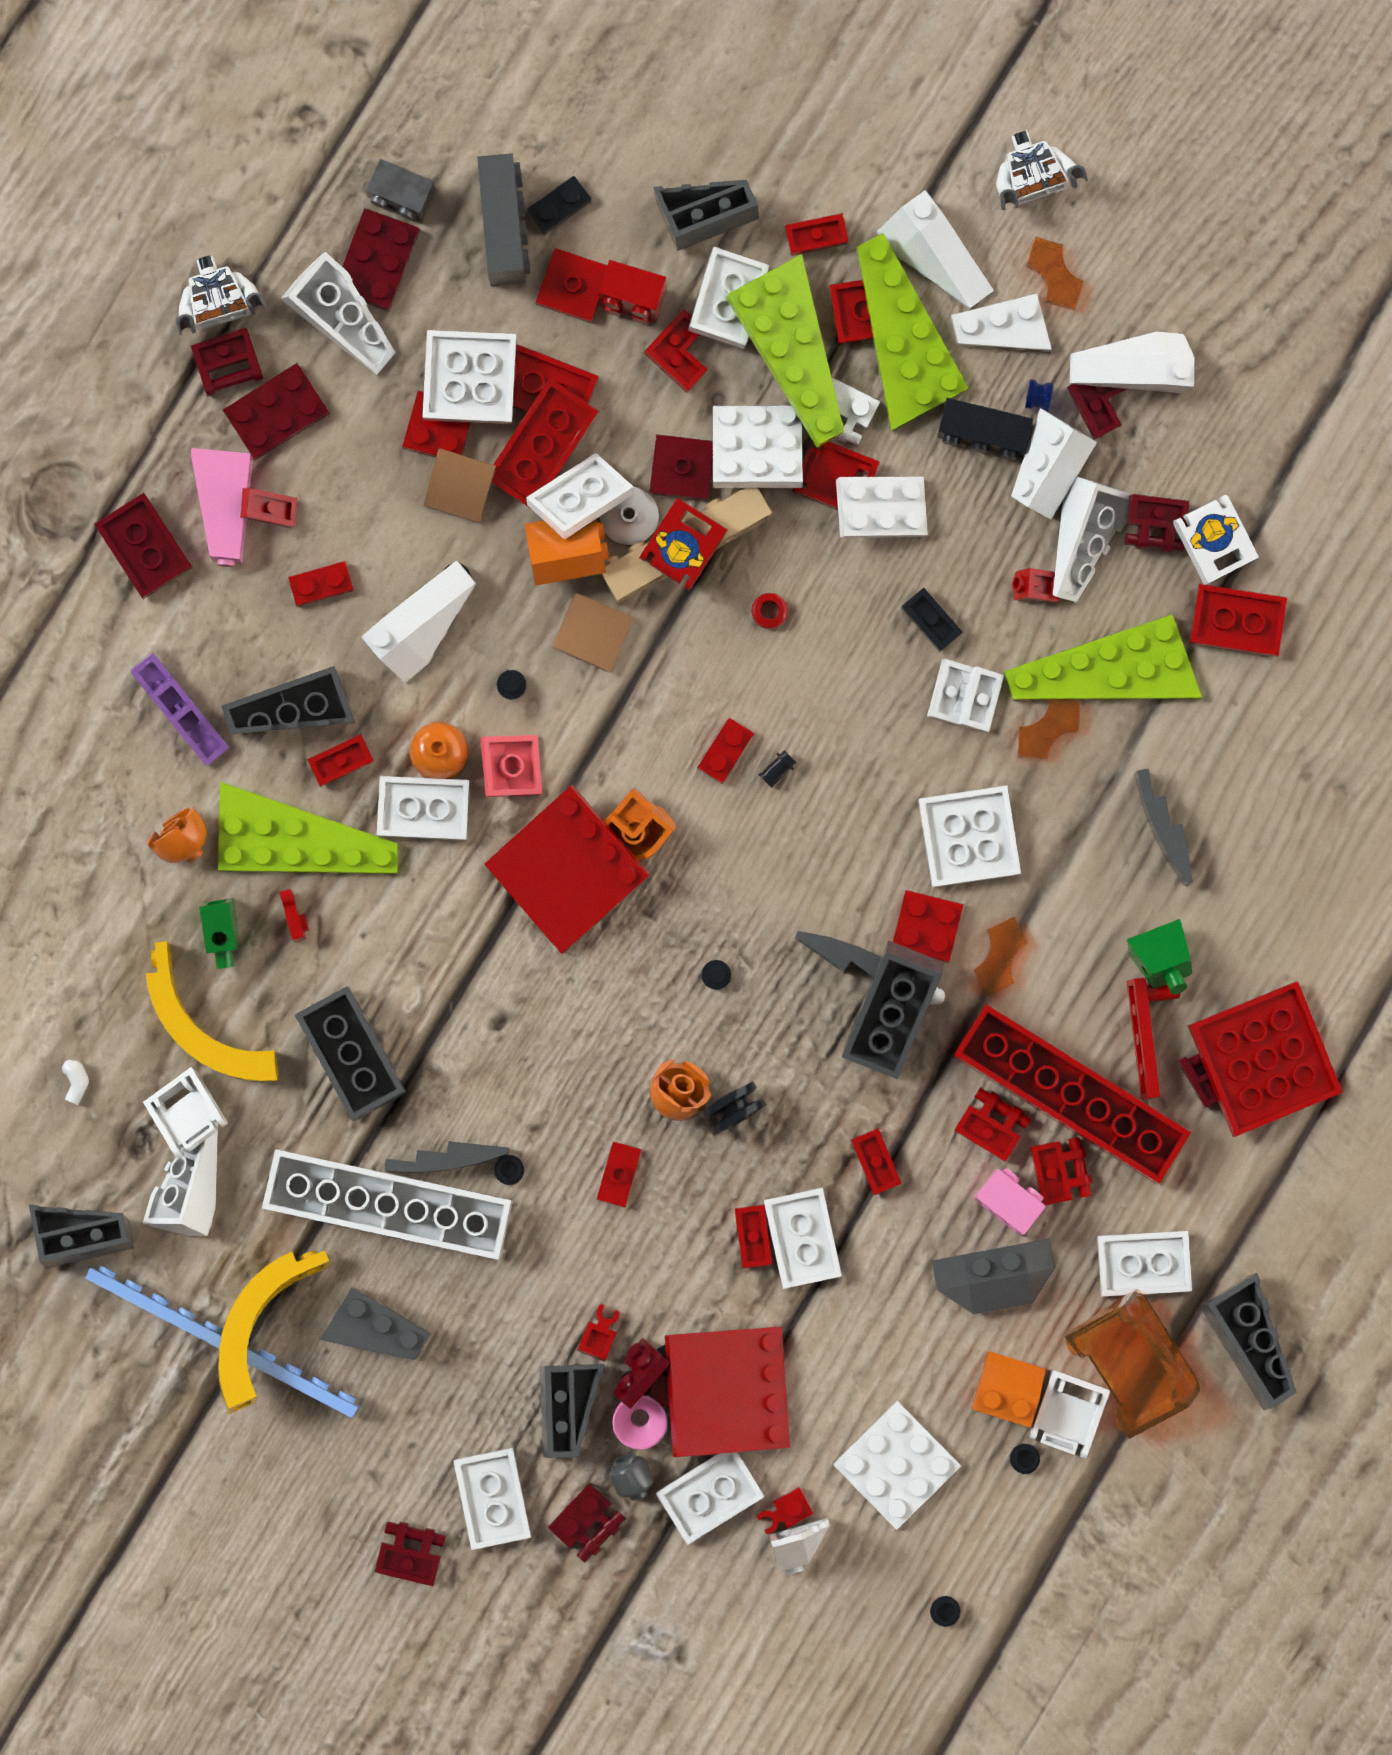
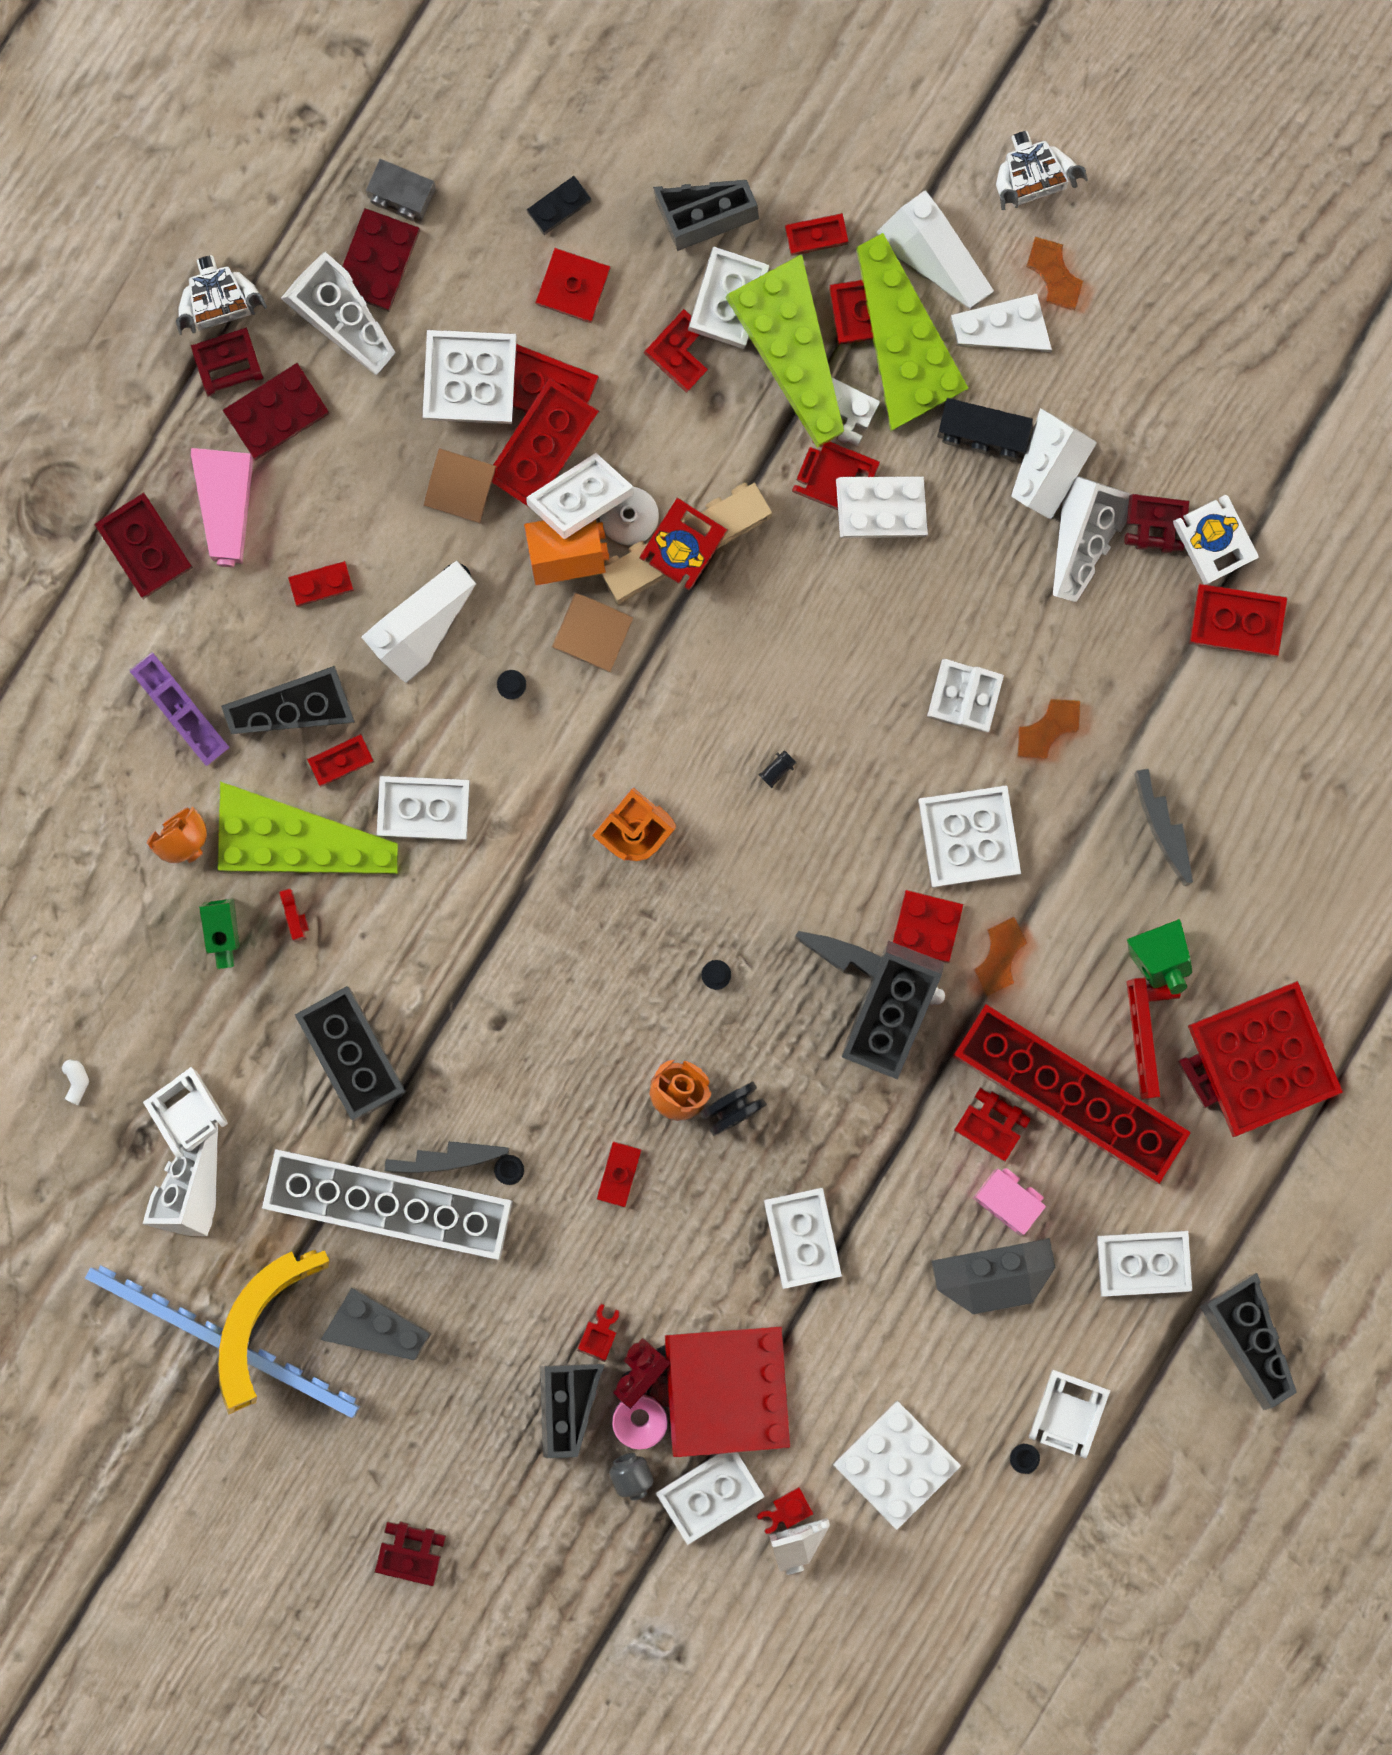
dark grey wedge [29,1205,134,1269] -> none
yellow arch [146,941,280,1082] -> none
red plate [240,488,297,528] -> none
red plate [402,390,471,457] -> none
orange cylinder [410,722,469,779] -> none
white plate [453,1448,531,1550] -> none
dark grey brick [477,153,531,286] -> none
coral slope [481,735,543,798] -> none
red plate [484,785,651,954] -> none
dark red plate [548,1483,626,1563] -> none
red brick [599,260,667,325] -> none
dark red plate [649,434,713,501] -> none
red plate [697,718,754,784] -> none
white plate [713,406,803,488] -> none
red plate [735,1205,772,1268] -> none
red piece [751,593,788,629] -> none
red plate [851,1128,902,1195] -> none
black plate [901,587,963,653] -> none
black plate [930,1596,961,1627] -> none
orange slope [970,1351,1046,1428] -> none
lime wing [1003,614,1202,701] -> none
red bracket [1012,568,1059,603] -> none
clear blue wheel [1025,379,1053,412] -> none
red plate [1030,1137,1093,1206] -> none
clear orange windscreen [1065,1289,1200,1439] -> none
dark red plate [1067,384,1127,440] -> none
white wedge [1070,332,1194,393] -> none

